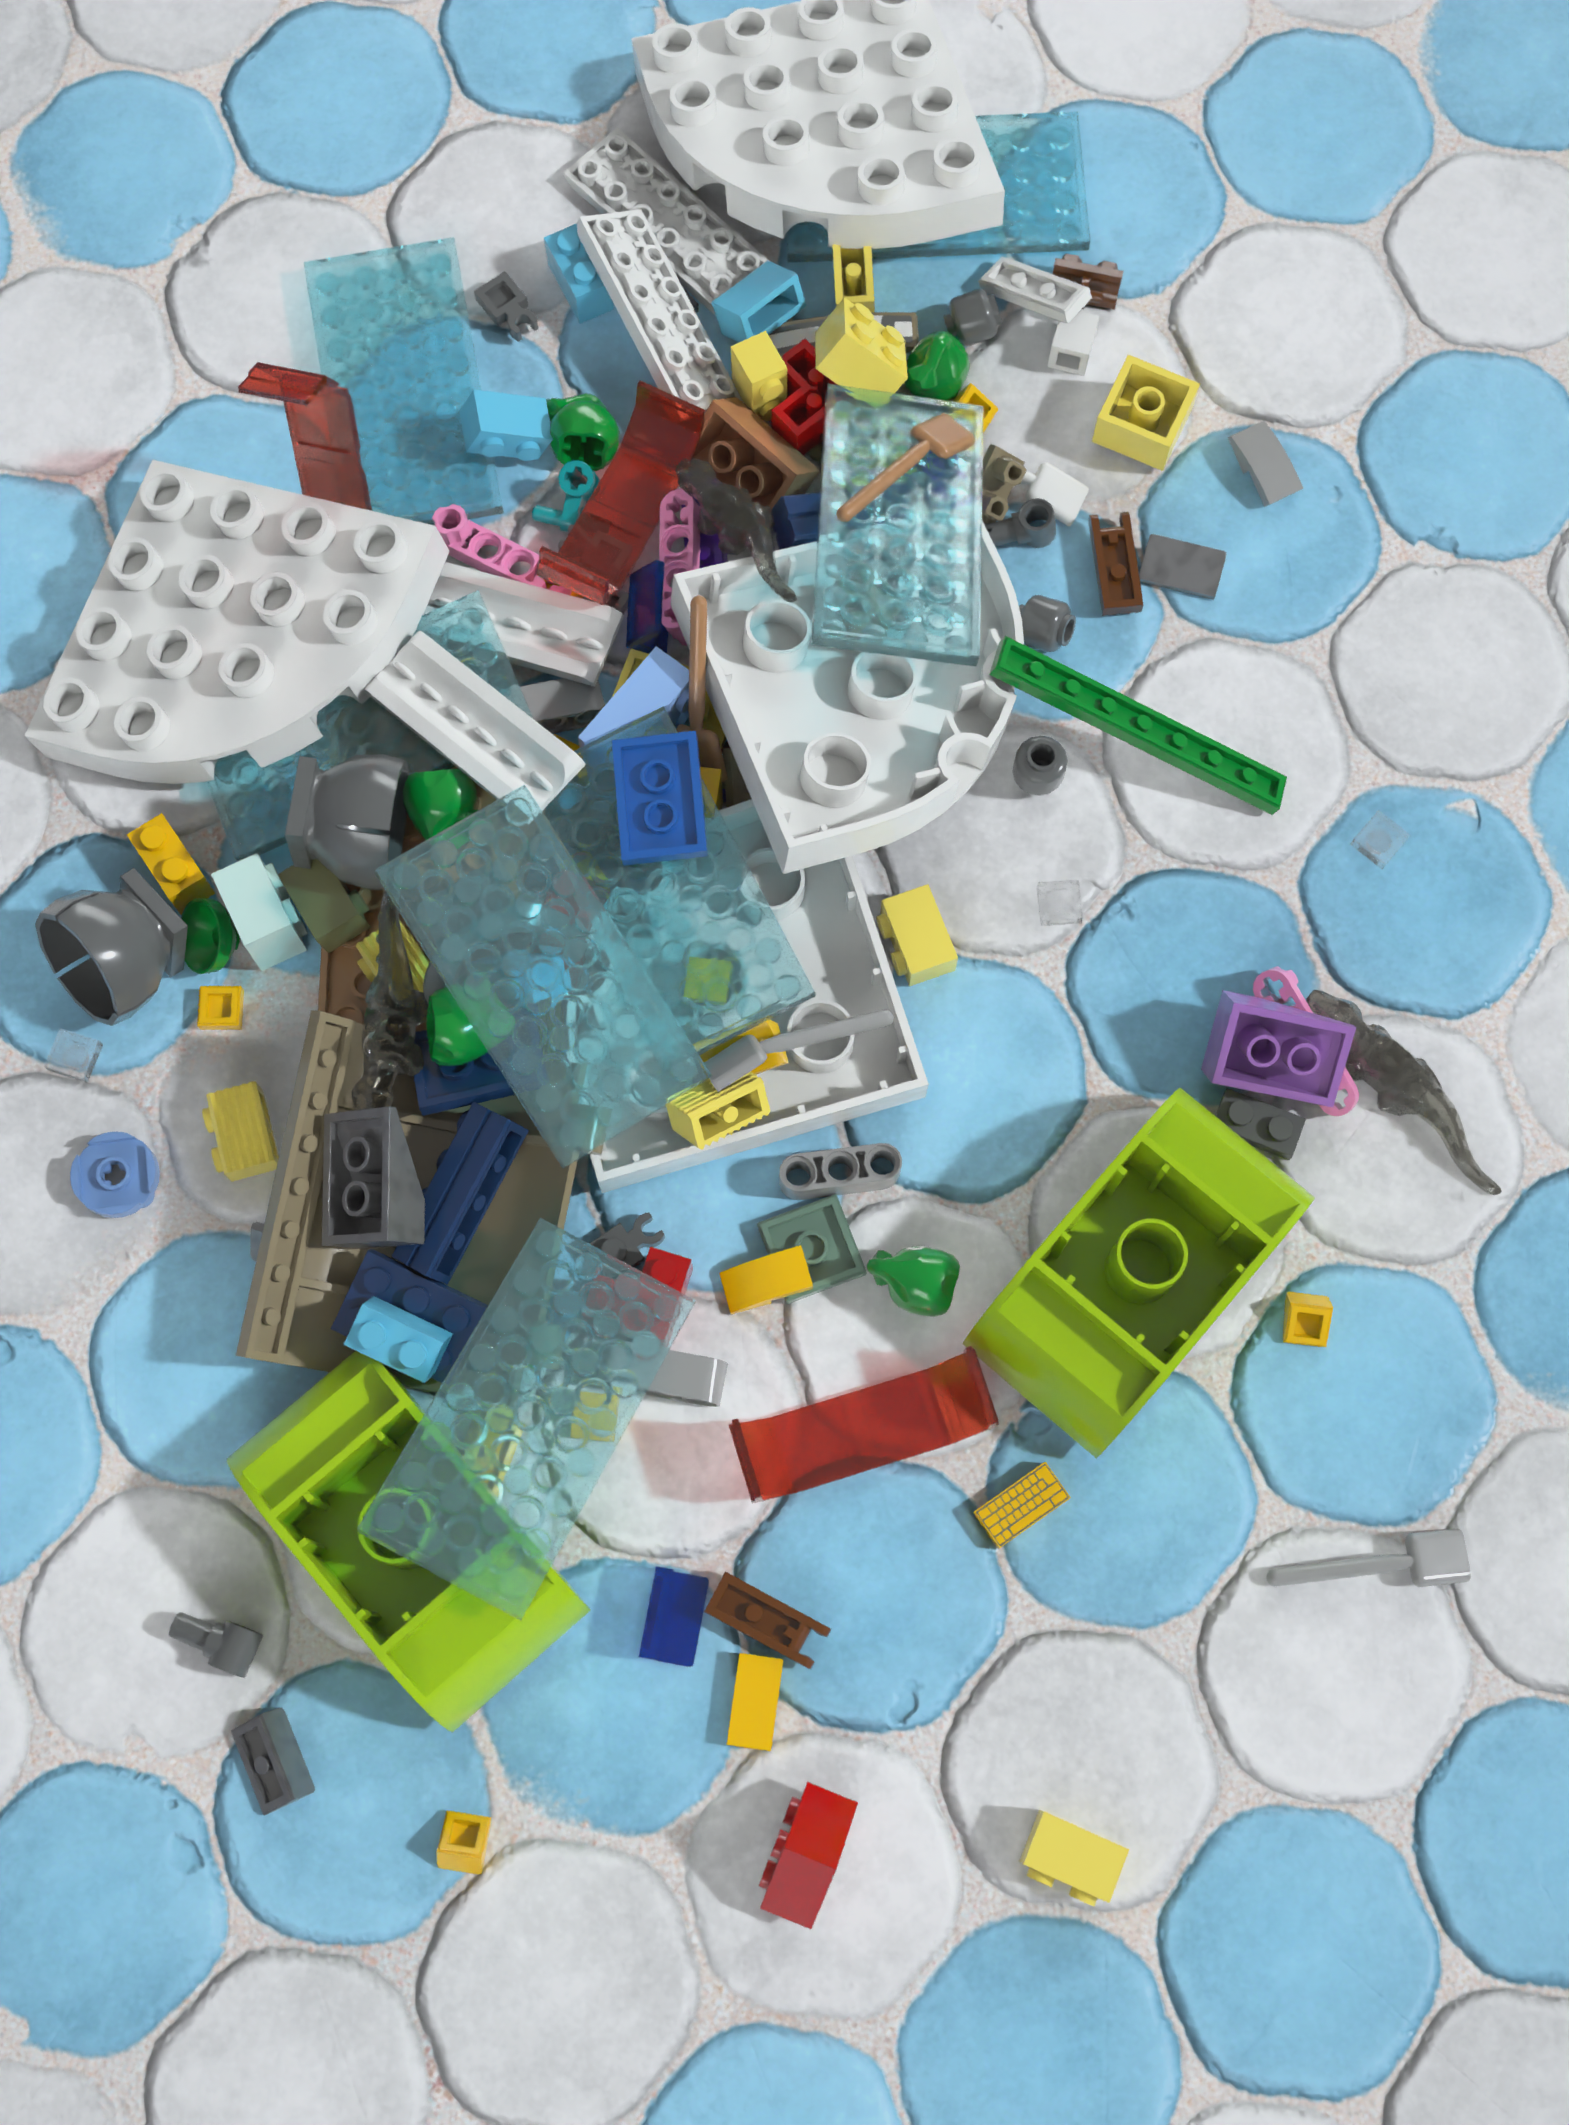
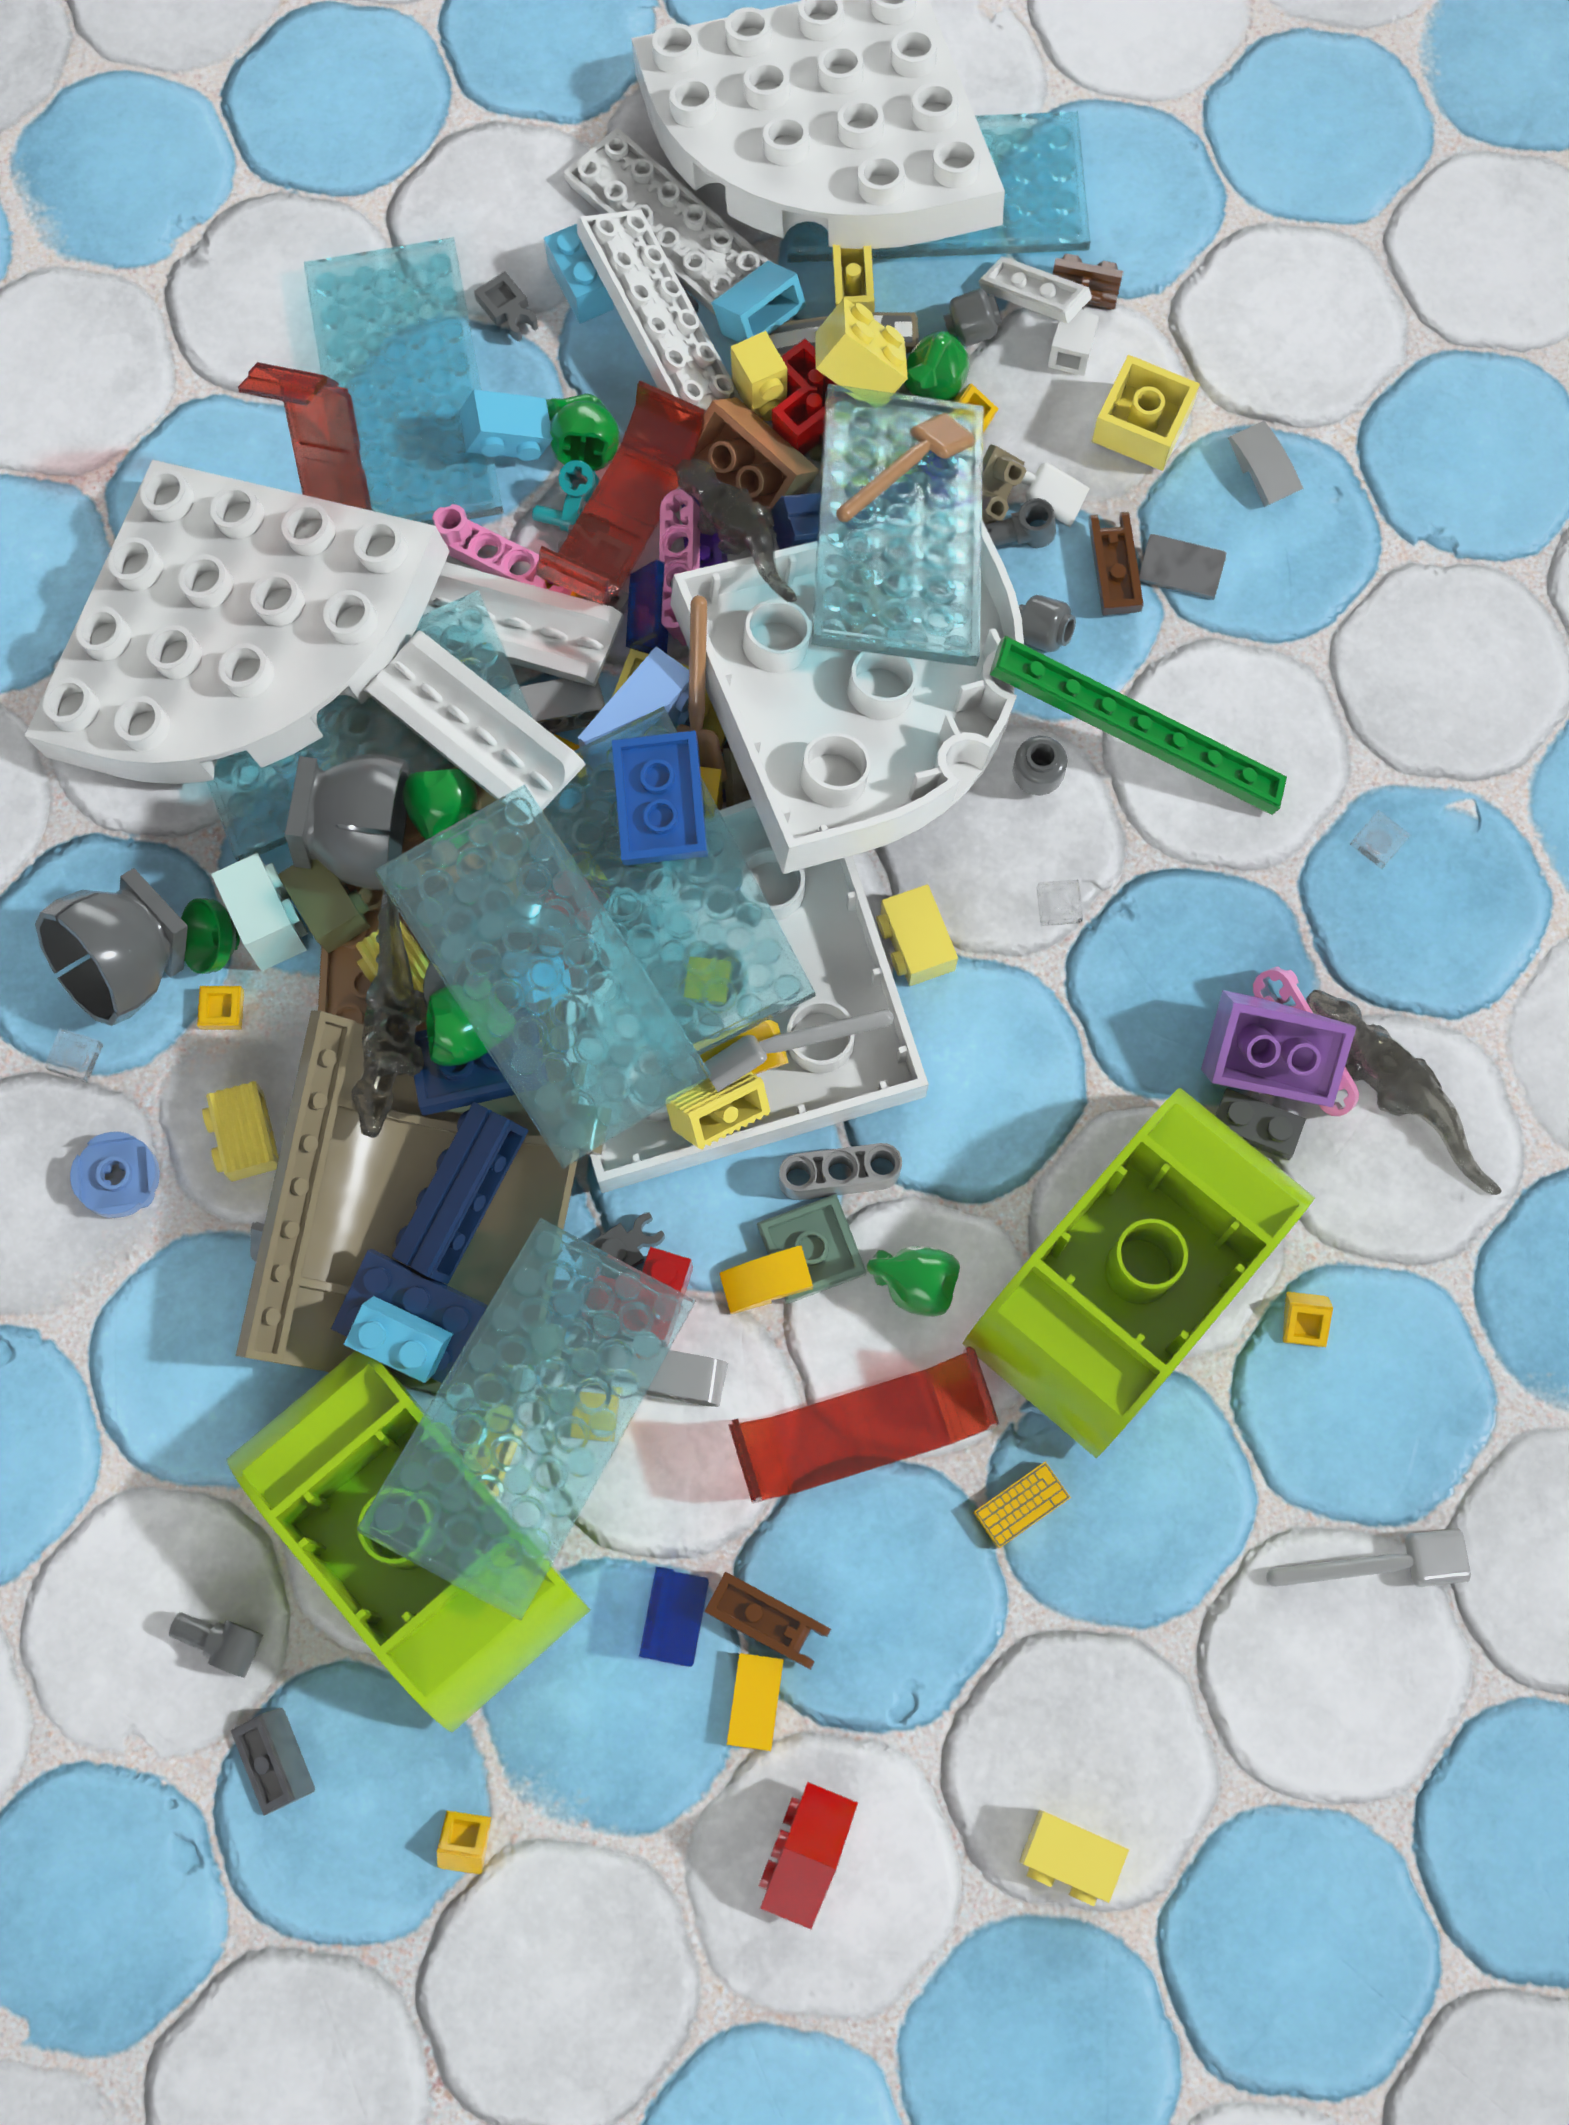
yellow brick [127,813,215,915] -> none
flat silver slope [322,1107,425,1249] -> none

